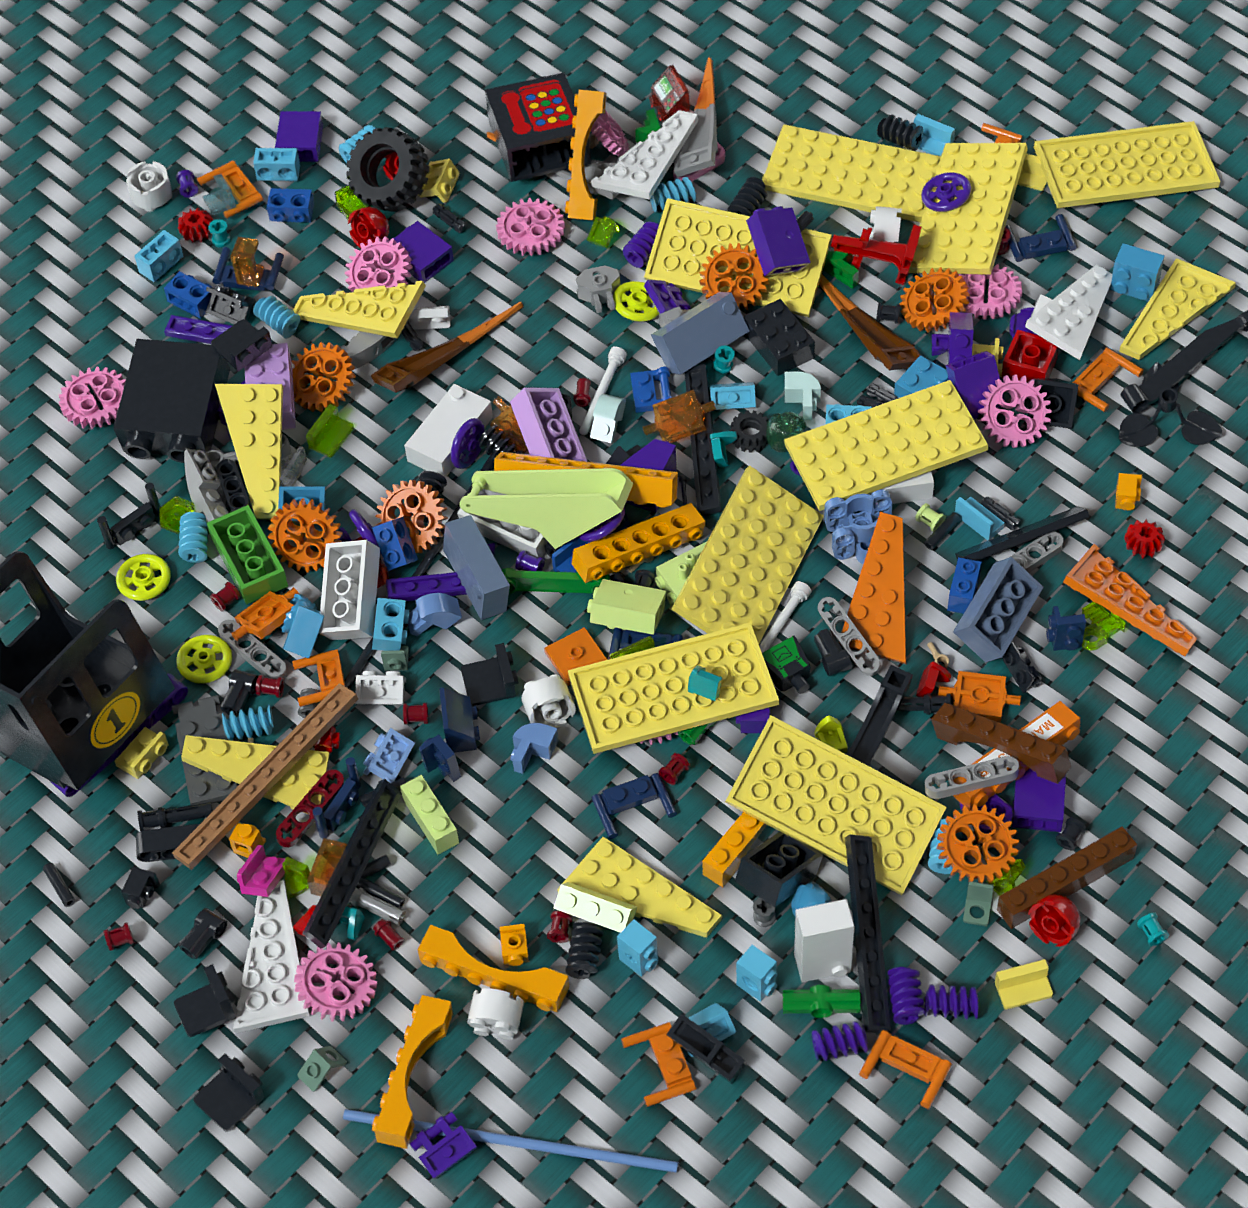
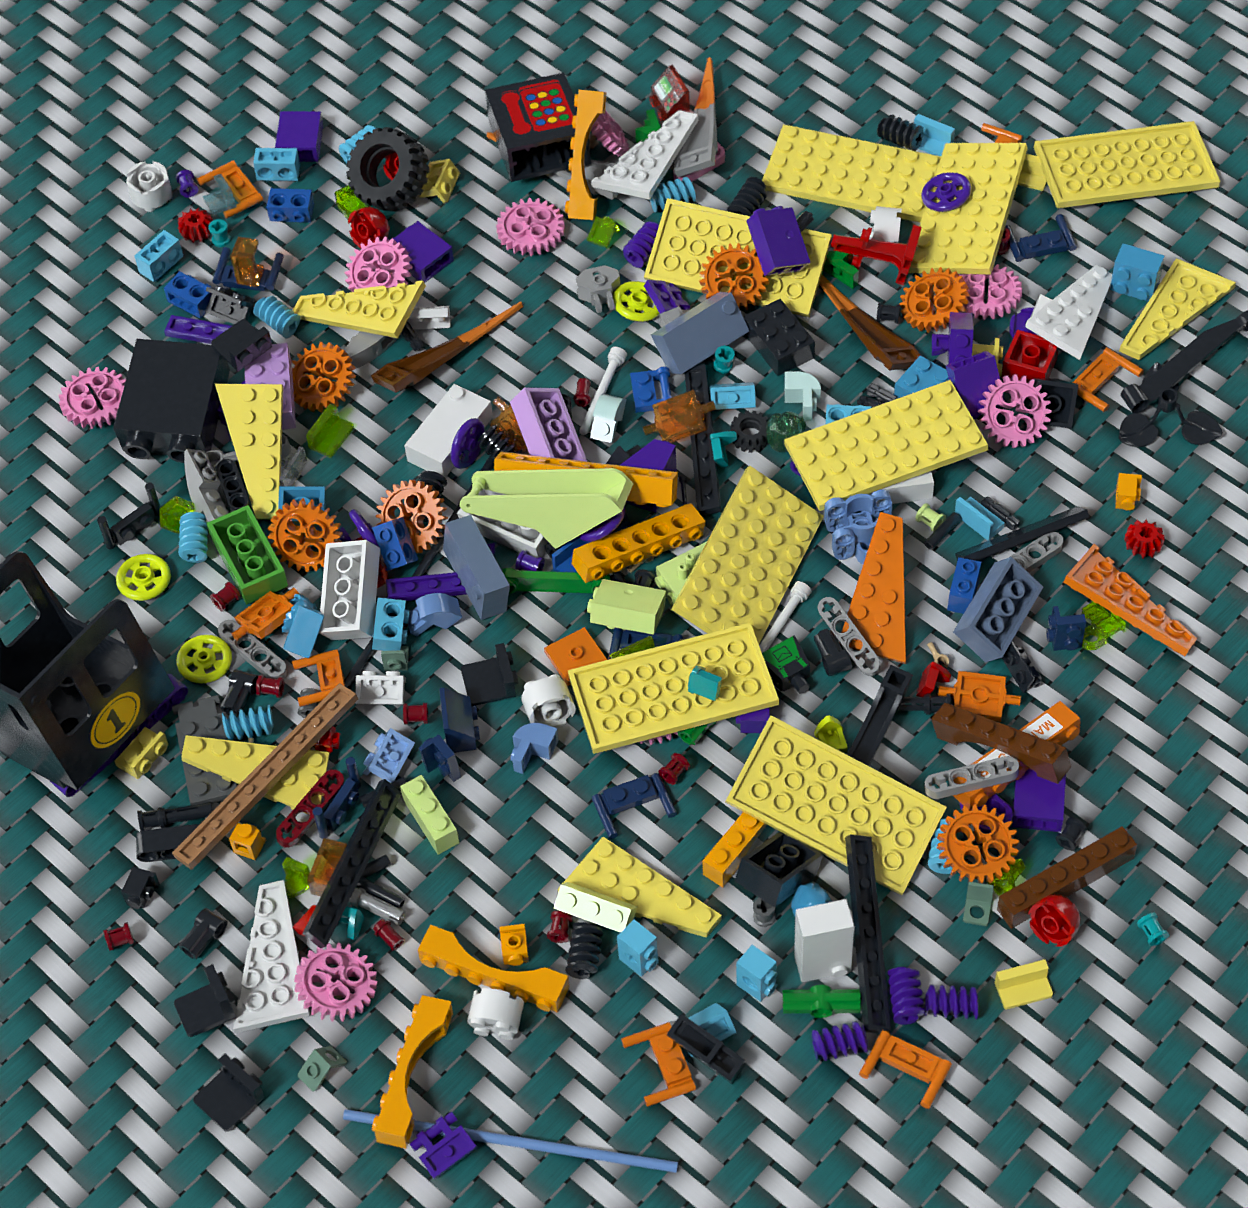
black piece [43,863,75,907] -> none
dark pink bracket [237,845,290,897] -> none
black axle [432,204,467,233] -> none

